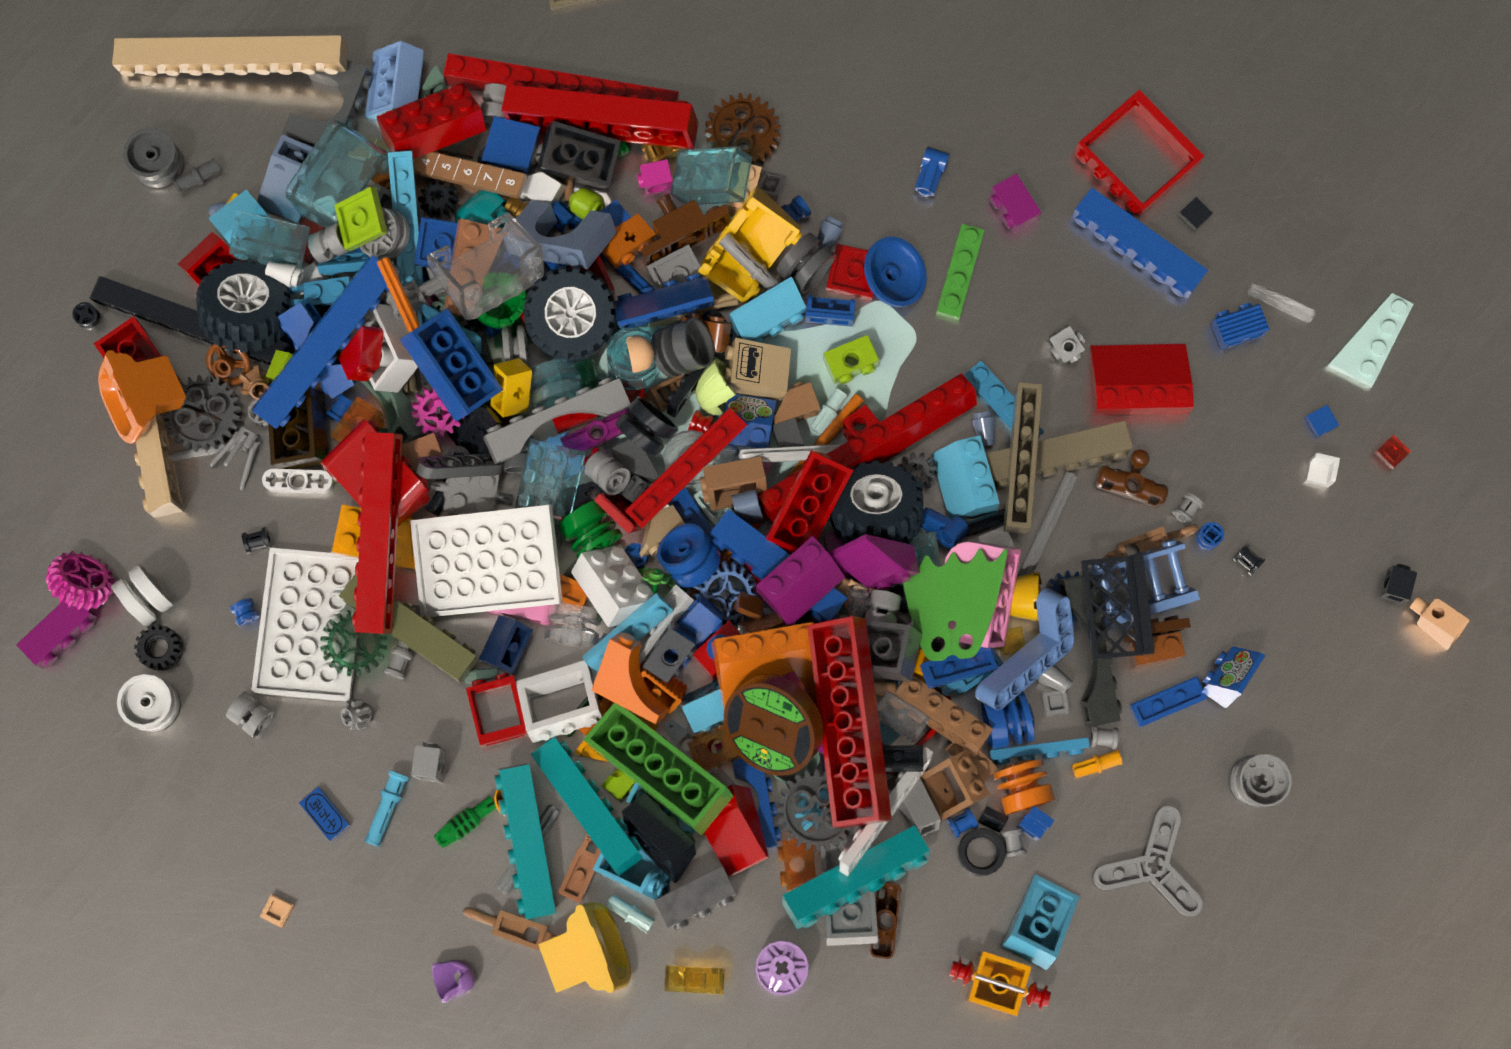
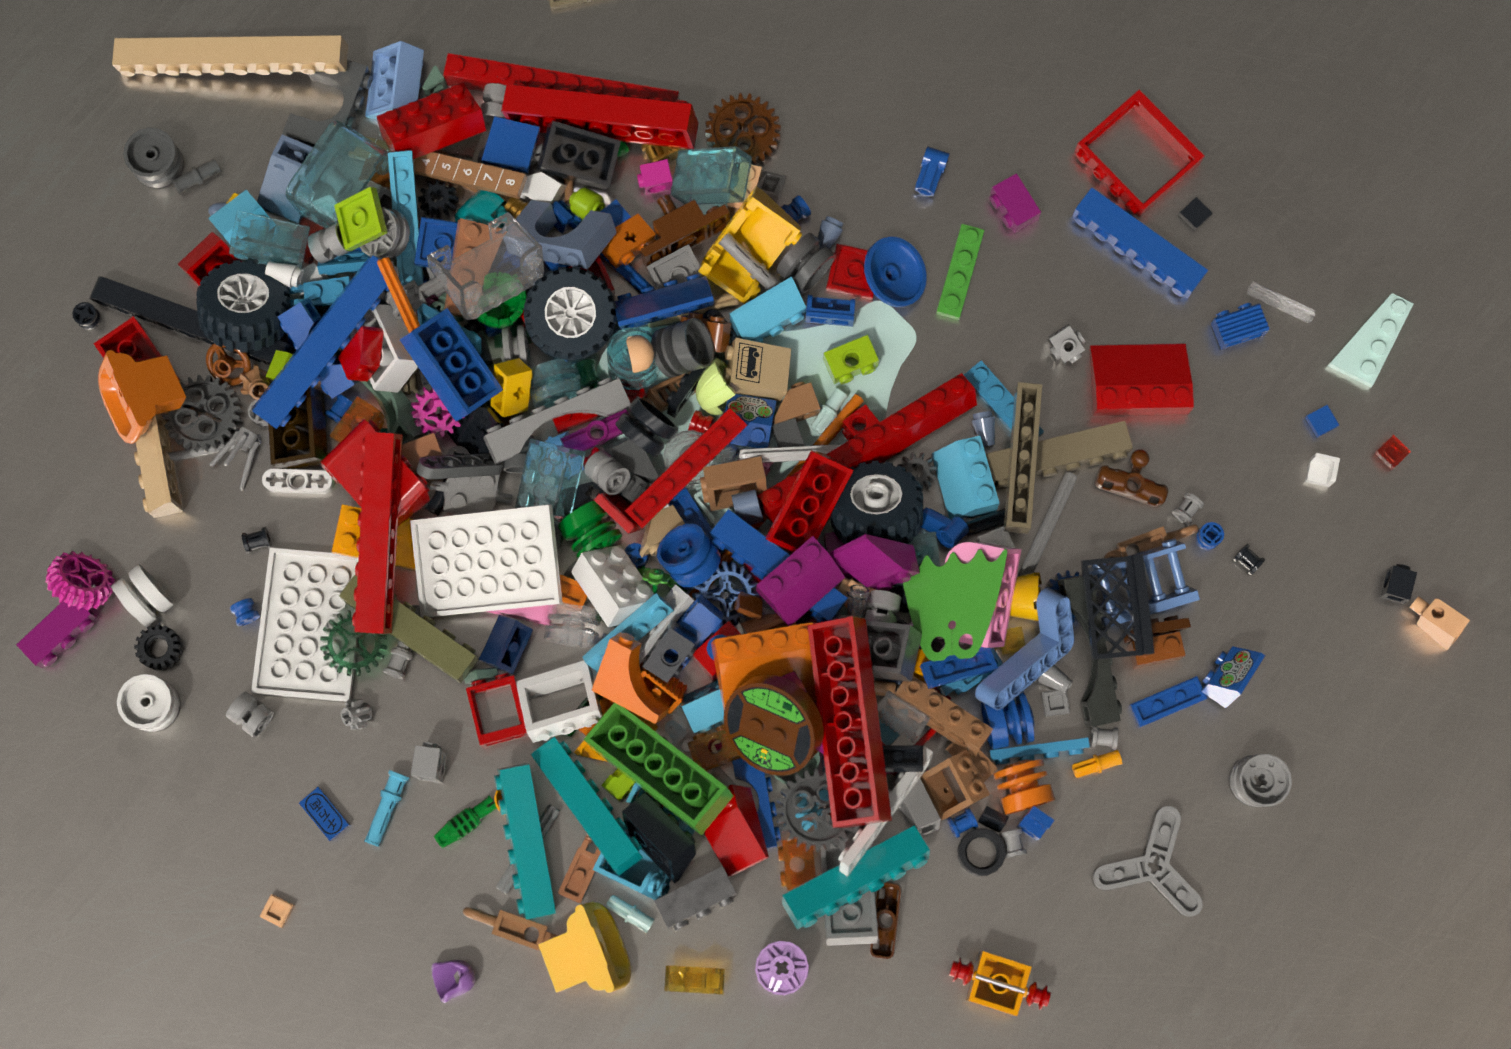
medium azure slope [1002,874,1079,970] -> none

